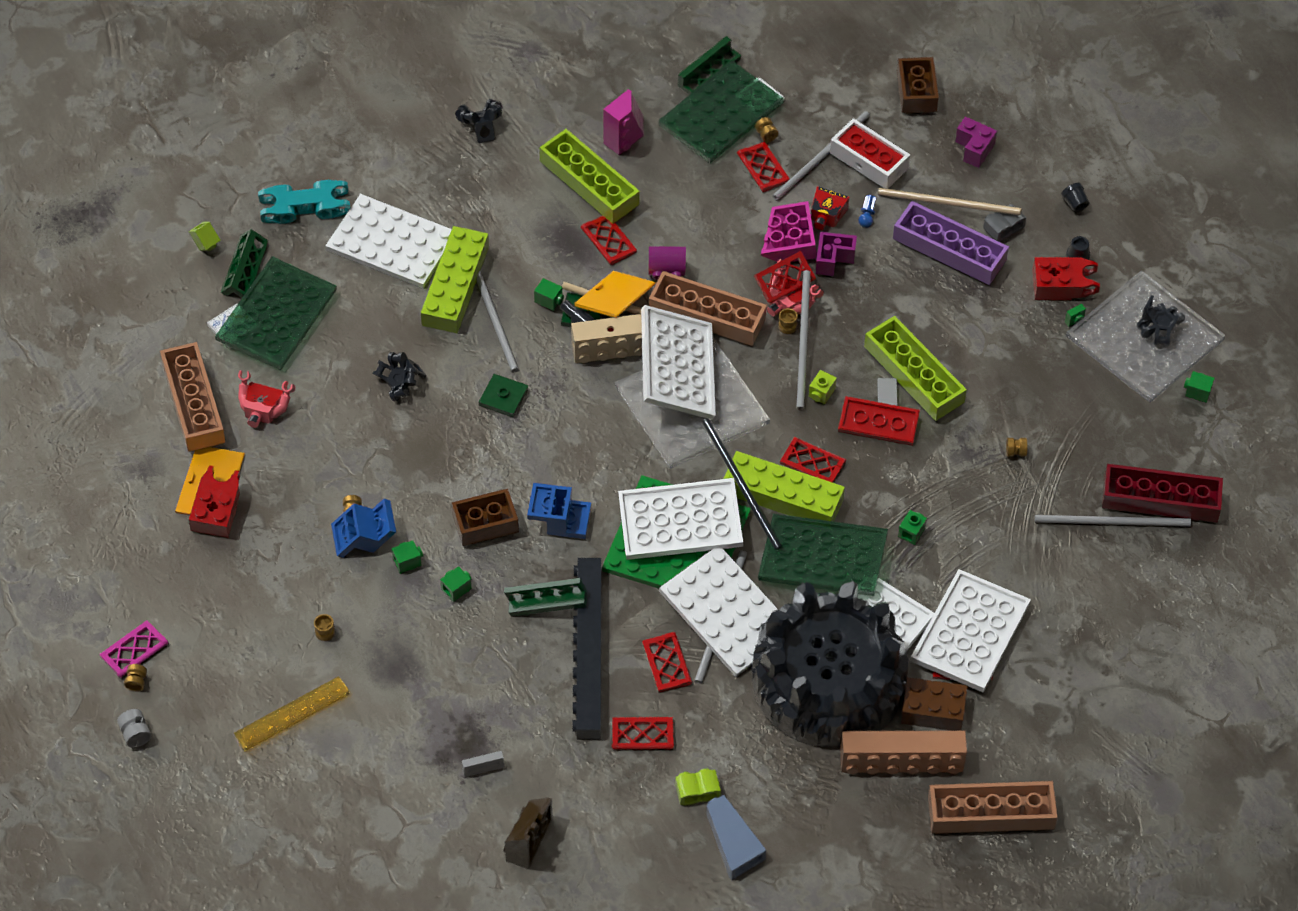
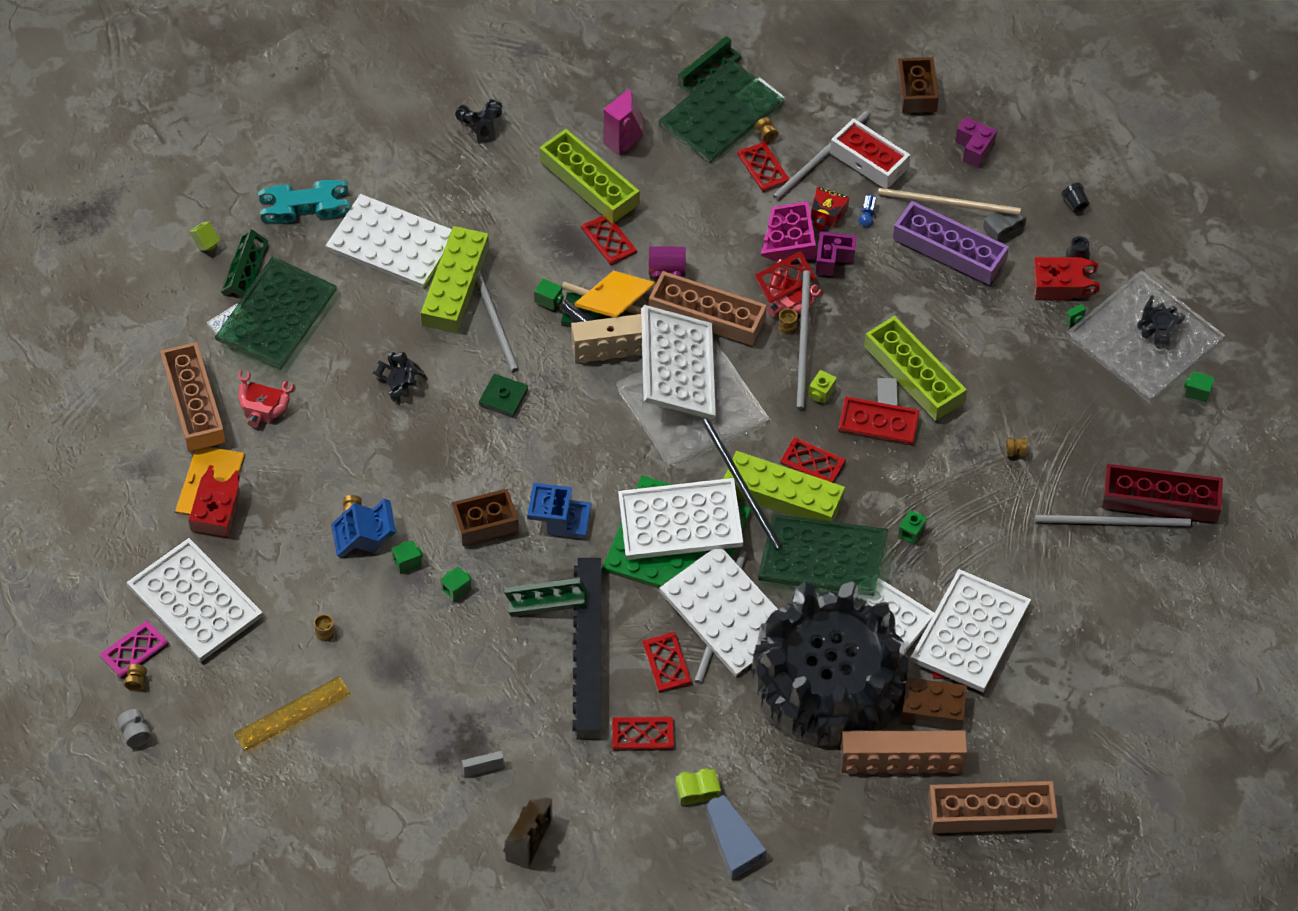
none -> white plate [127,538,263,662]

